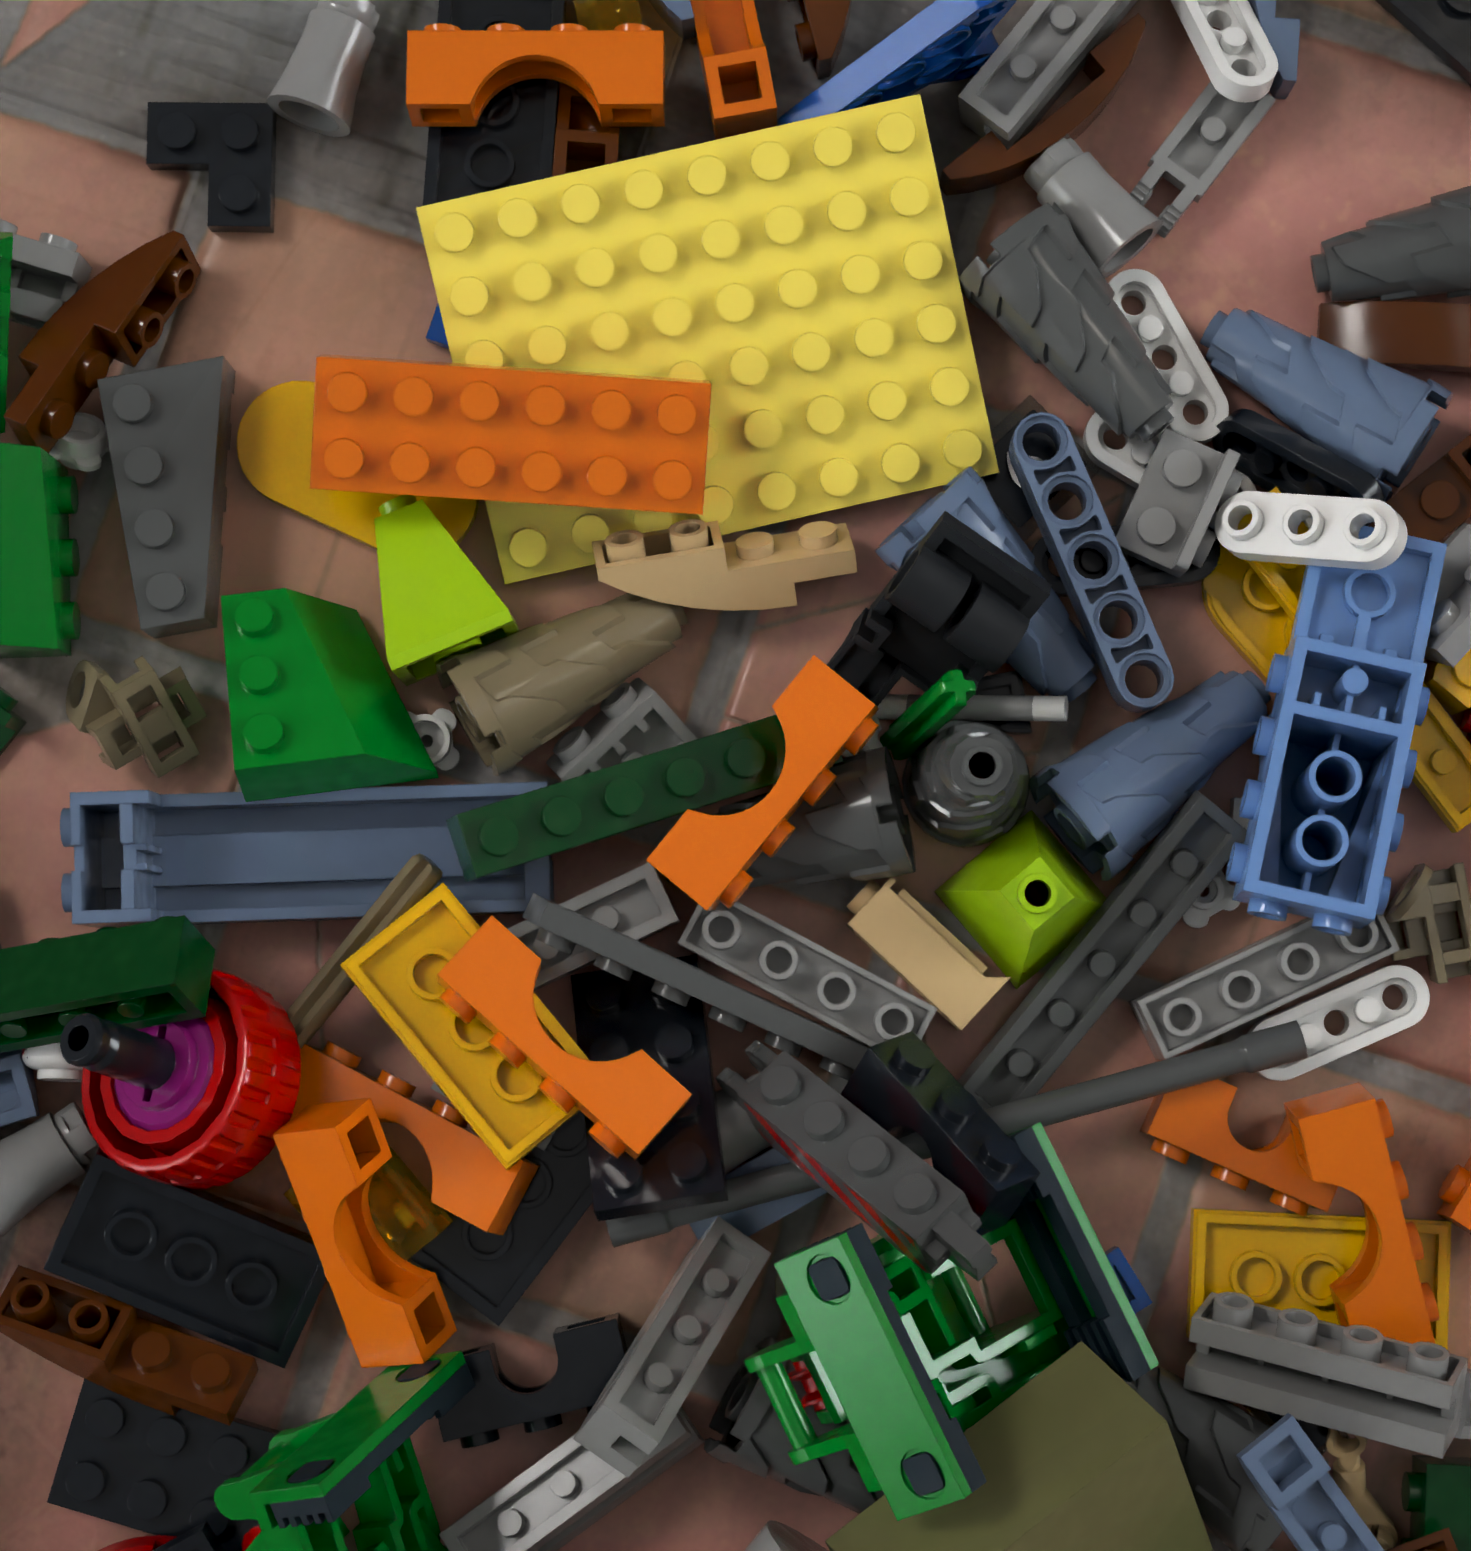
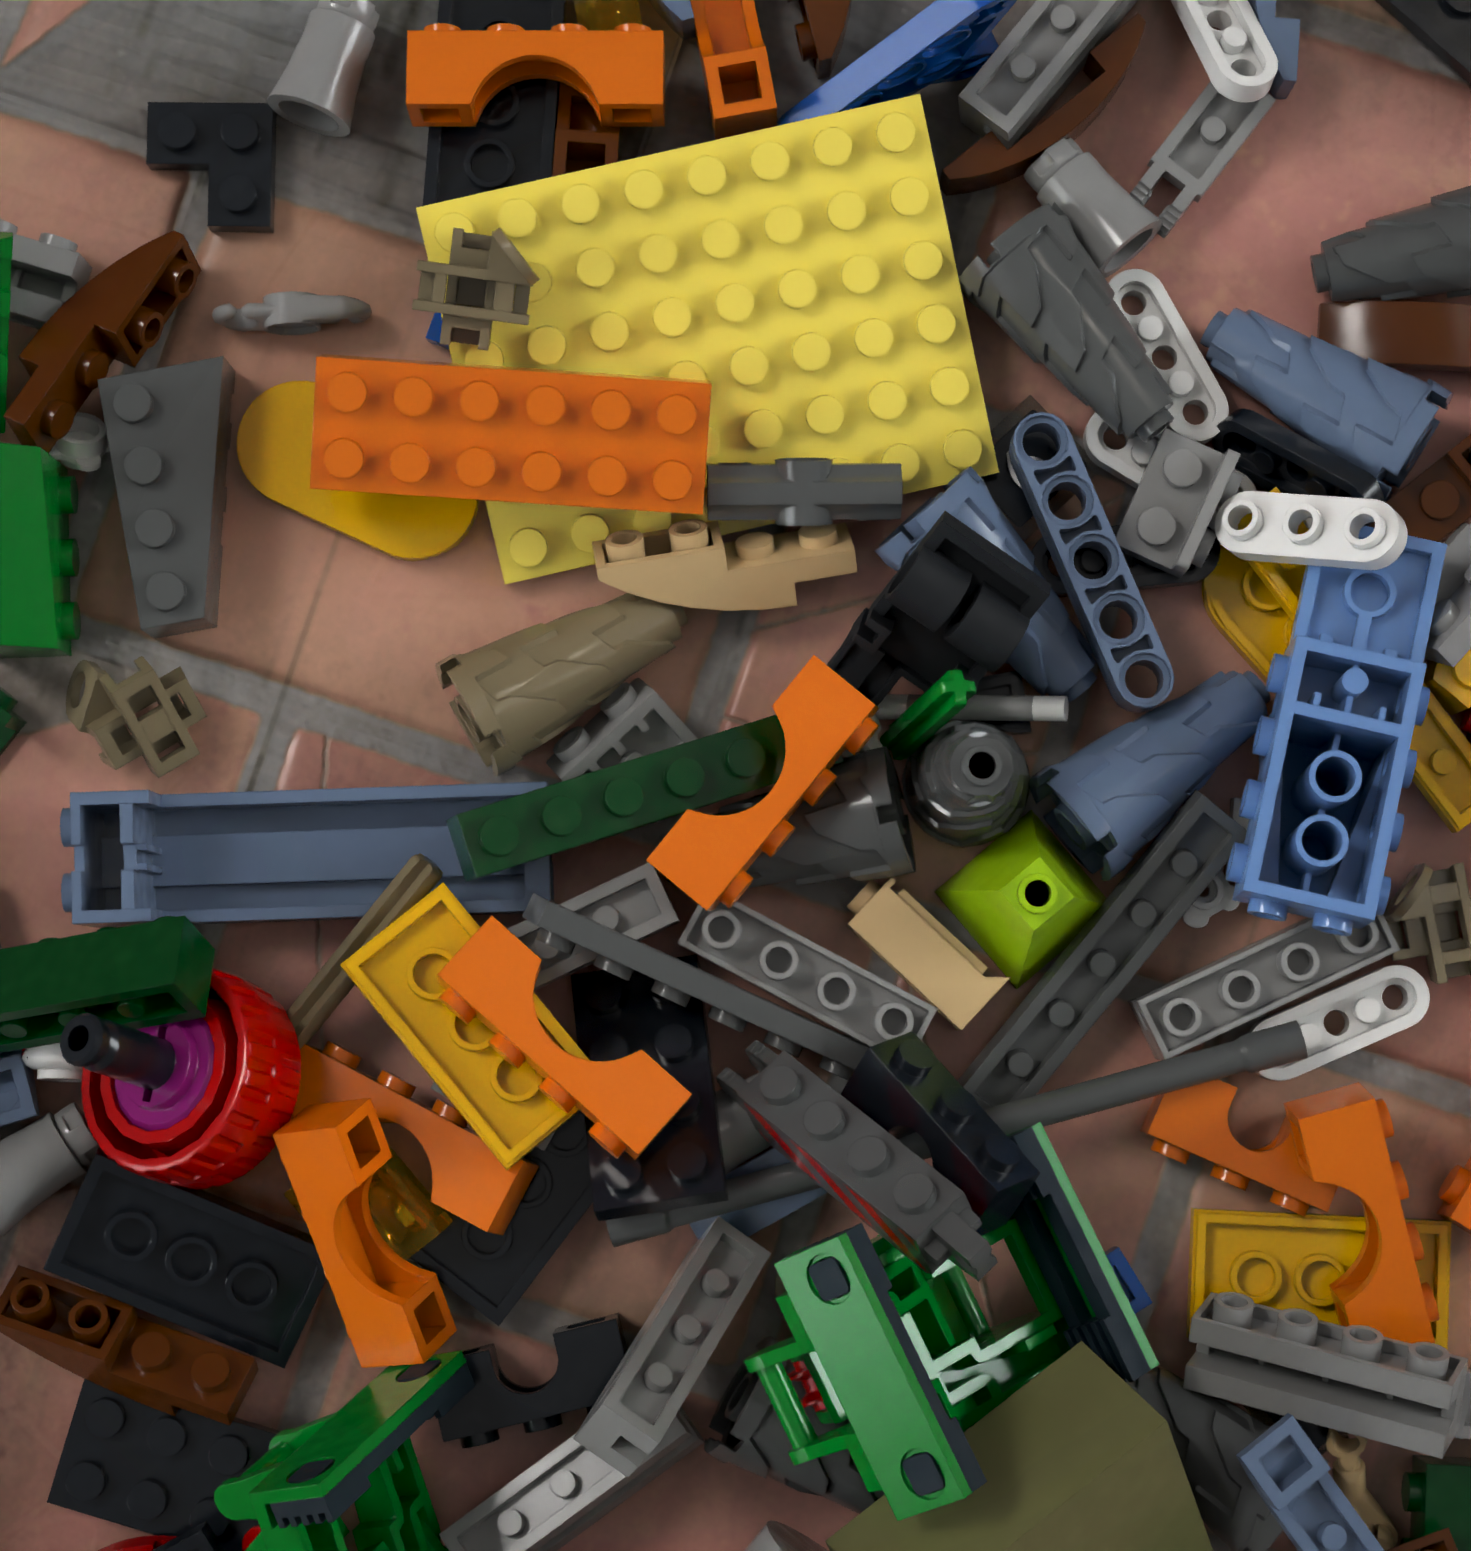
green wedge [221,588,439,802] -> none
lime slope [374,495,520,686] -> none
white plate [407,708,460,771] -> none
none -> light grey piece [212,291,372,335]
none -> dark tan piece [412,227,540,351]
none -> dark grey piece [707,458,903,526]

